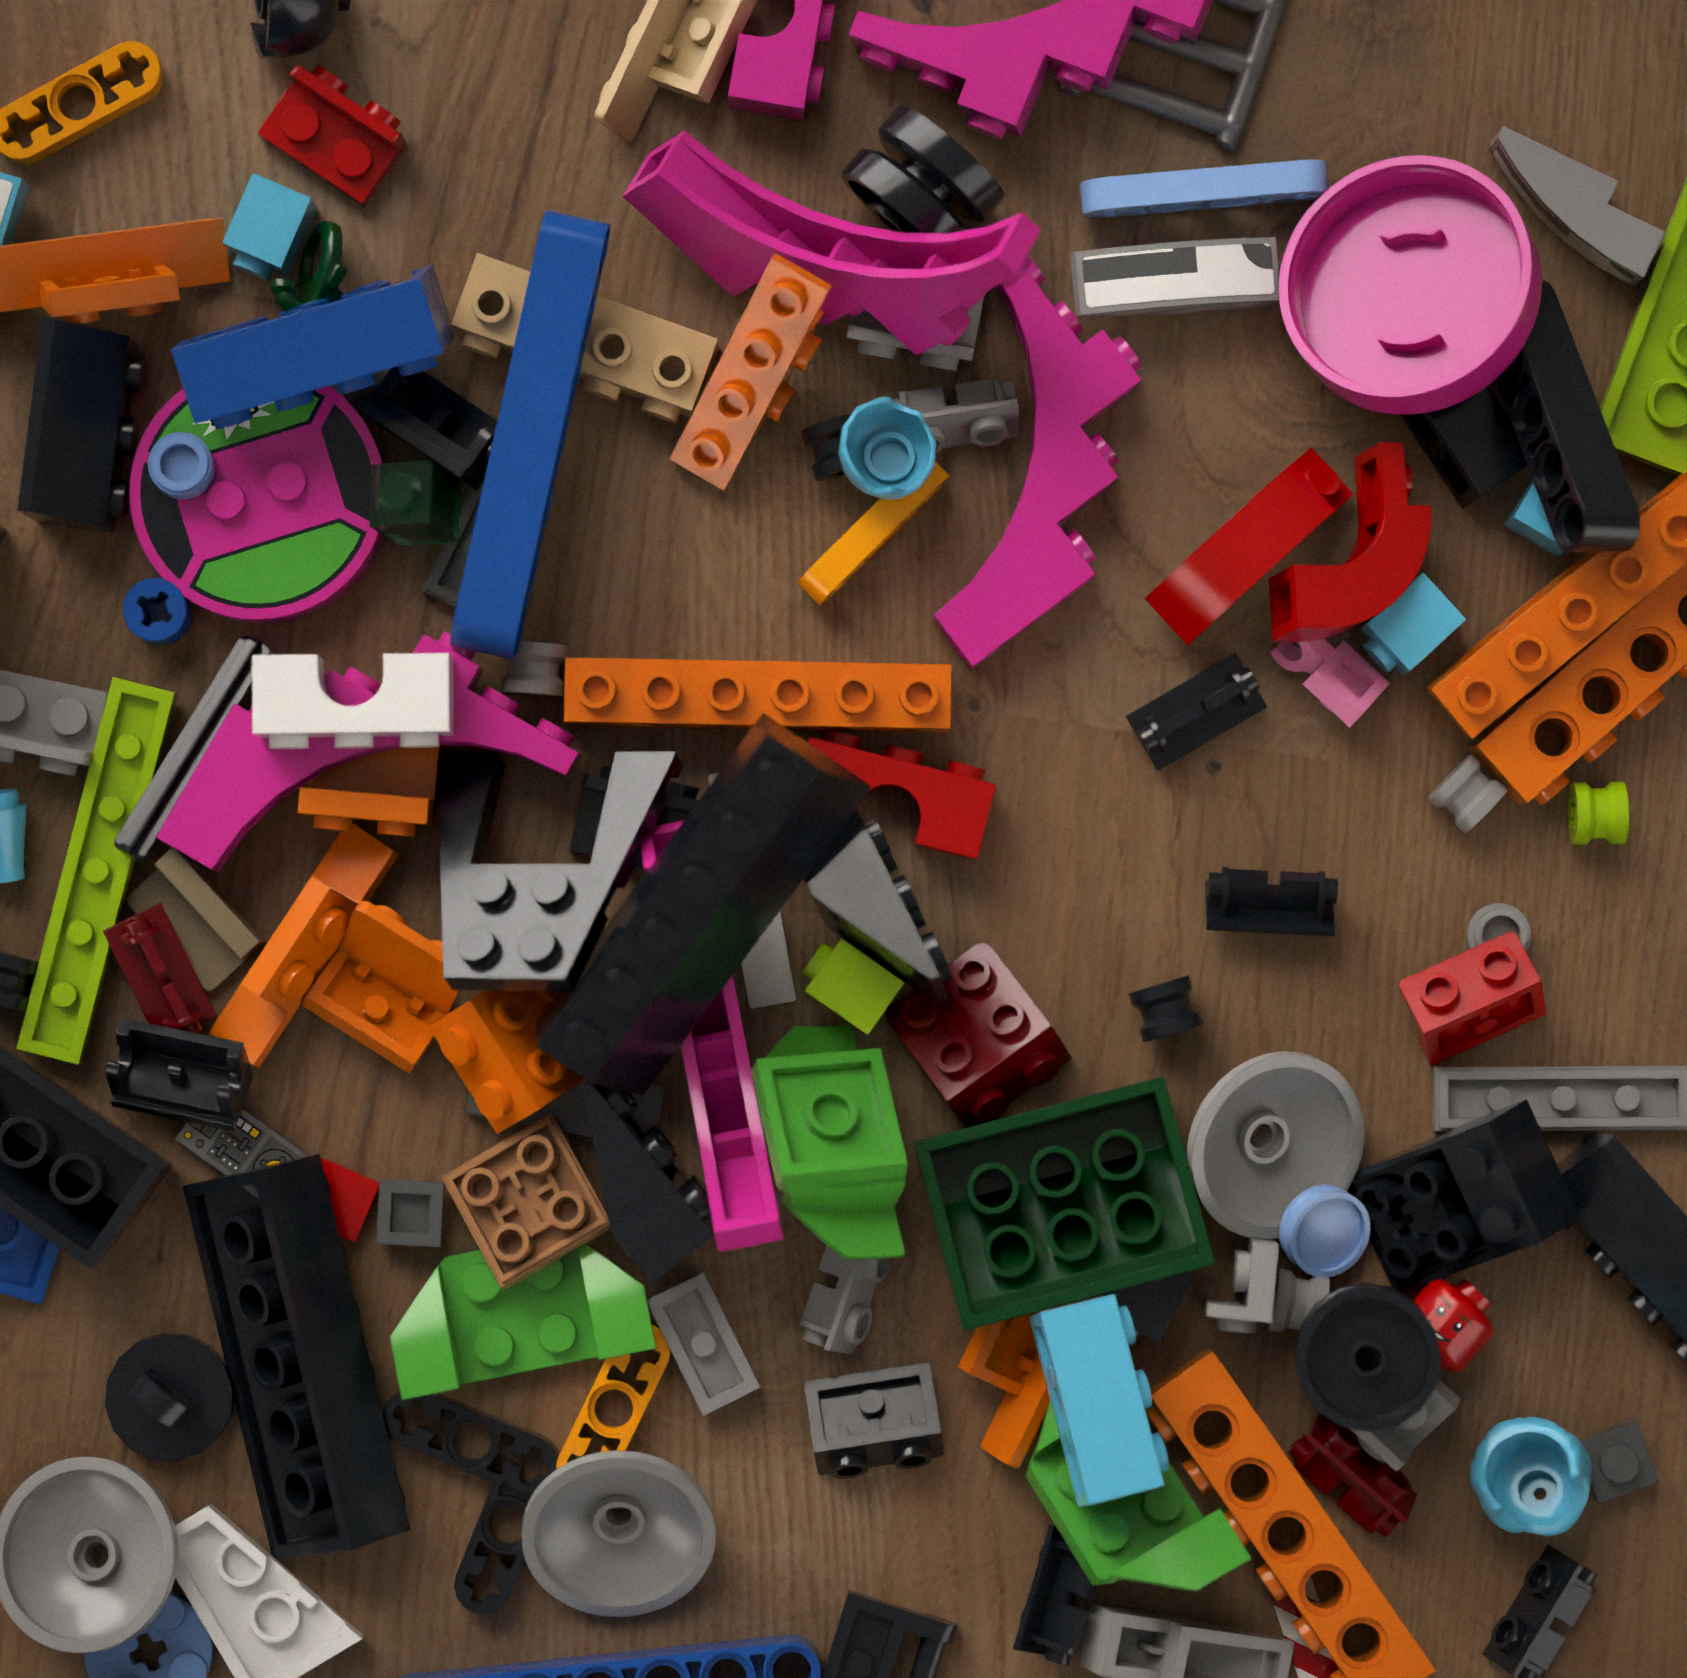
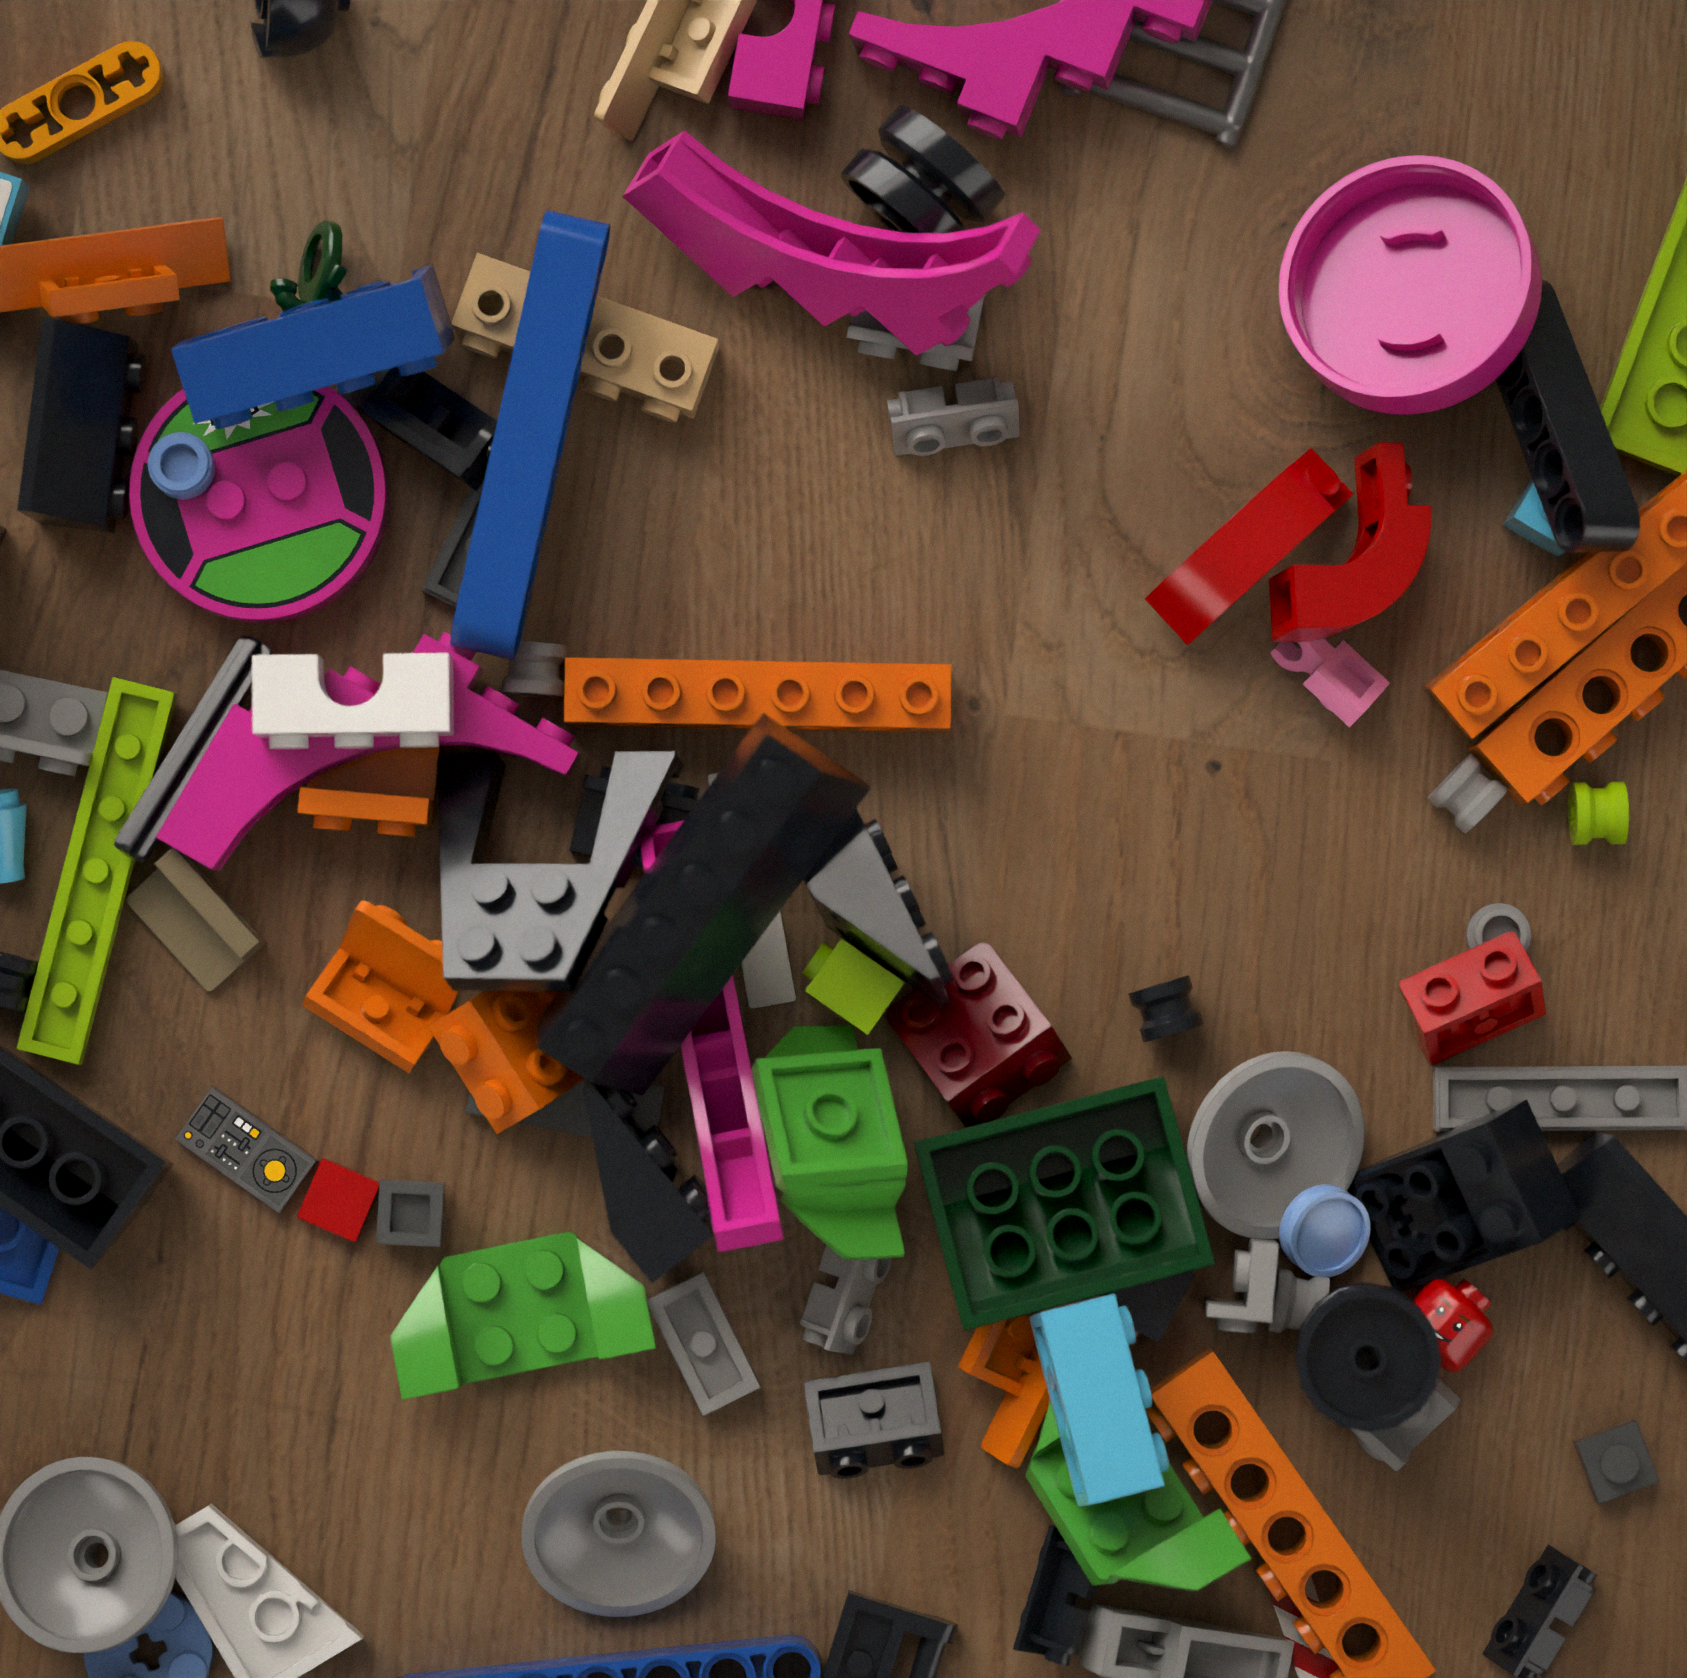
dark red hinge [103,902,217,1033] -> none
black tile [105,1333,234,1462] -> none
black hinge [106,1018,253,1132] -> none
blue wheel [123,578,193,645] -> none
black slope [183,1154,410,1559] -> none
orange bracket [208,823,399,1068] -> none
medium azure brick [222,173,318,280] -> none
red bracket [257,64,407,208] -> none
clear green brick [370,460,461,546] -> none
black beam [383,1391,560,1614] -> none
medium nougat tile [441,1113,610,1290] -> none
light orange beam [556,1322,671,1470] -> none
orange bracket [669,253,832,491] -> none
light orange beam [797,461,950,606] -> none
black wheel [801,414,851,481] -> none
red arch [808,729,996,861] -> none
medium azure hair [838,397,936,500] -> none
dark pink arch [933,259,1142,671] -> none
slope [1070,237,1279,317] -> none
light blue beam [1079,160,1328,218] -> none
black hinge [1125,652,1267,771] -> none
black hinge [1205,866,1338,937] -> none
dark red hinge [1287,1412,1417,1538] -> none
medium azure brick [1360,573,1467,676] -> none
black hinge [1401,386,1527,509] -> none
medium azure piece [1470,1416,1592,1536] -> none
light grey slope [1489,126,1665,287] -> none

